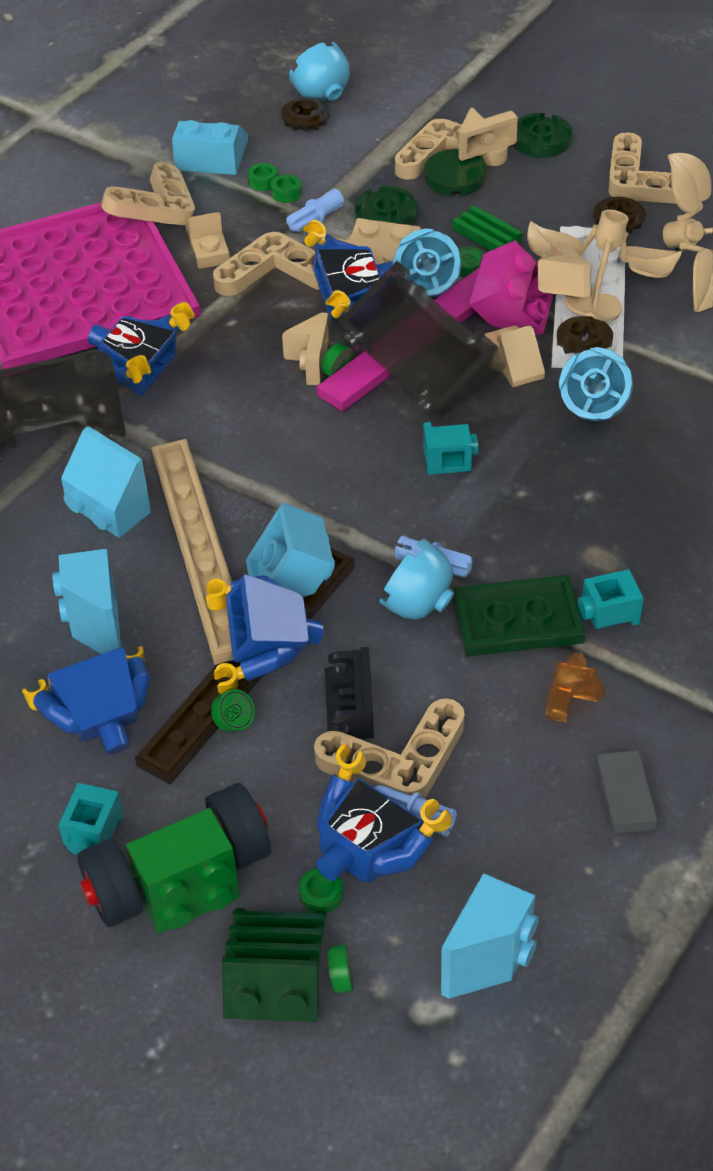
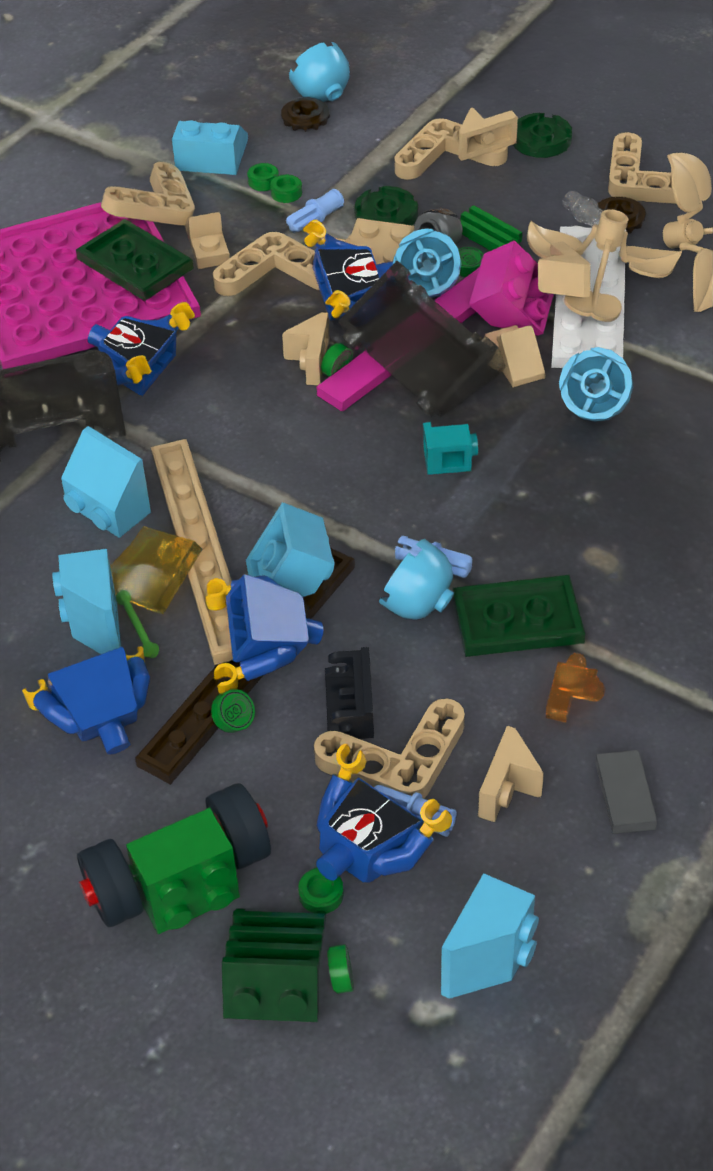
teal brick [58,783,124,855] -> none
dark green tile [424,149,487,195] -> none
dark brown gear [557,316,613,354] -> none
teal brick [578,569,644,629] -> none
none -> dark green tile [76,219,194,301]
none -> clear yellow plate [110,526,203,614]
none -> bright green hinge [116,590,159,658]
none -> dark grey head [414,208,463,245]
none -> tan slope [478,726,543,822]
none -> clear pin [563,191,604,227]

